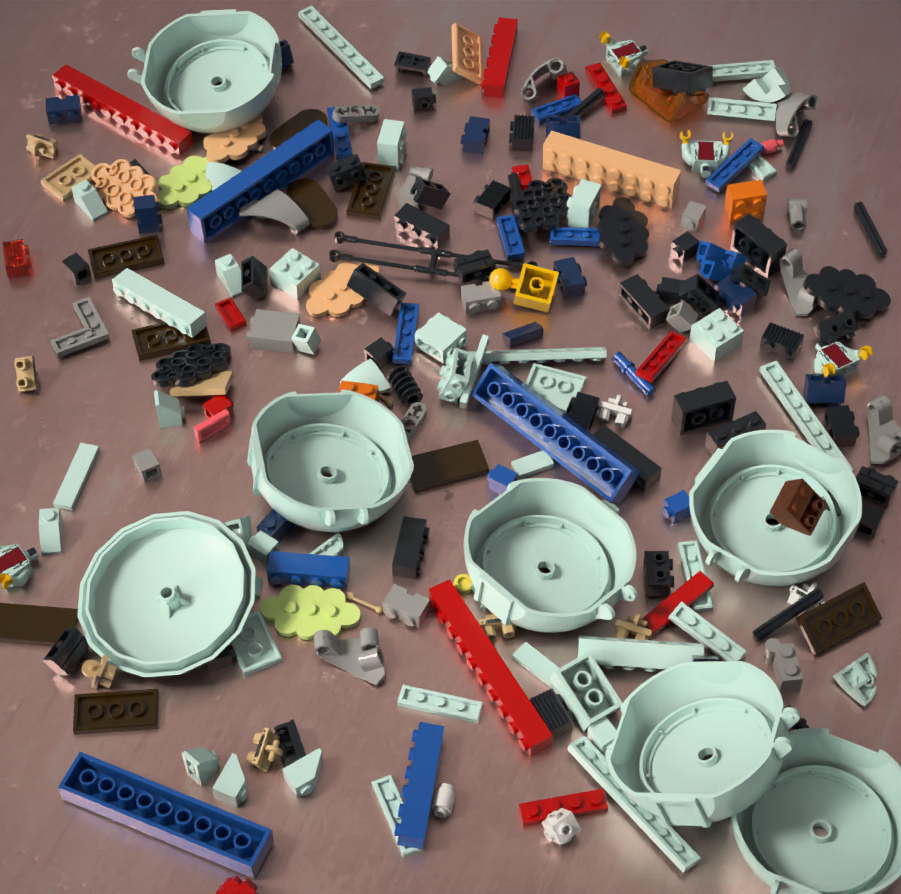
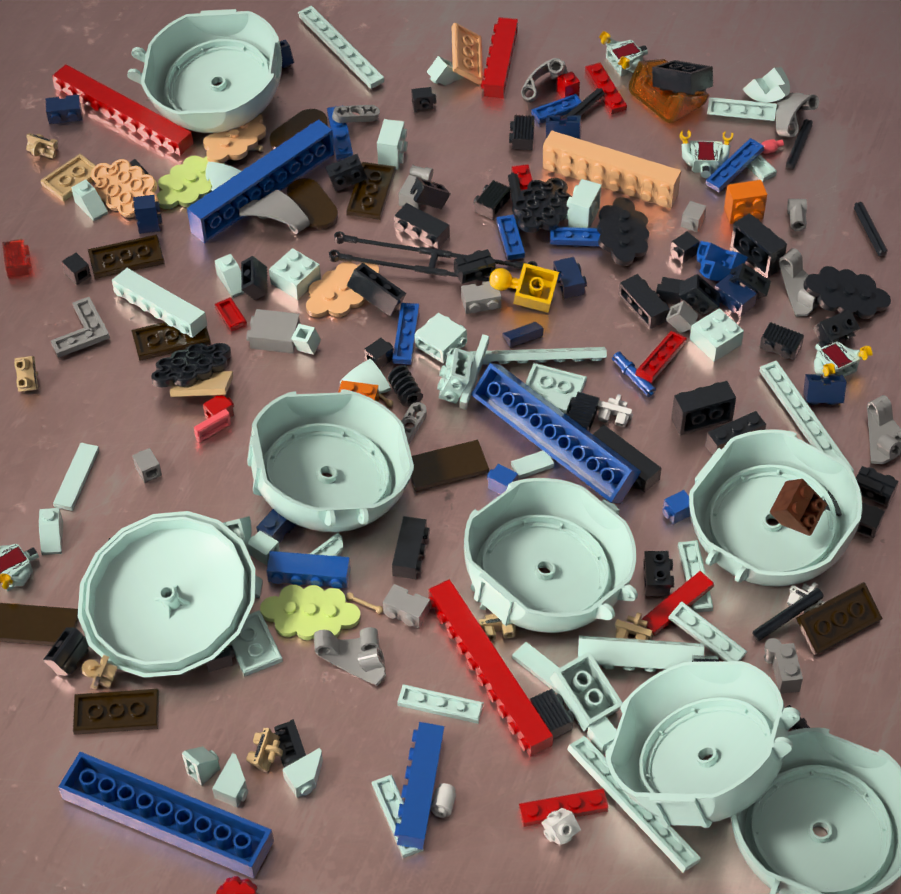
light aqua slope [154,390,186,429] -> none
black hinge [394,51,431,77] -> none
light yellow tile [454,574,472,595] -> none
dark blue brick [461,116,490,155] -> none
light aqua plate [710,60,776,82] -> none
black brick [824,405,859,447] -> none
light aqua brick [833,652,877,706] -> none

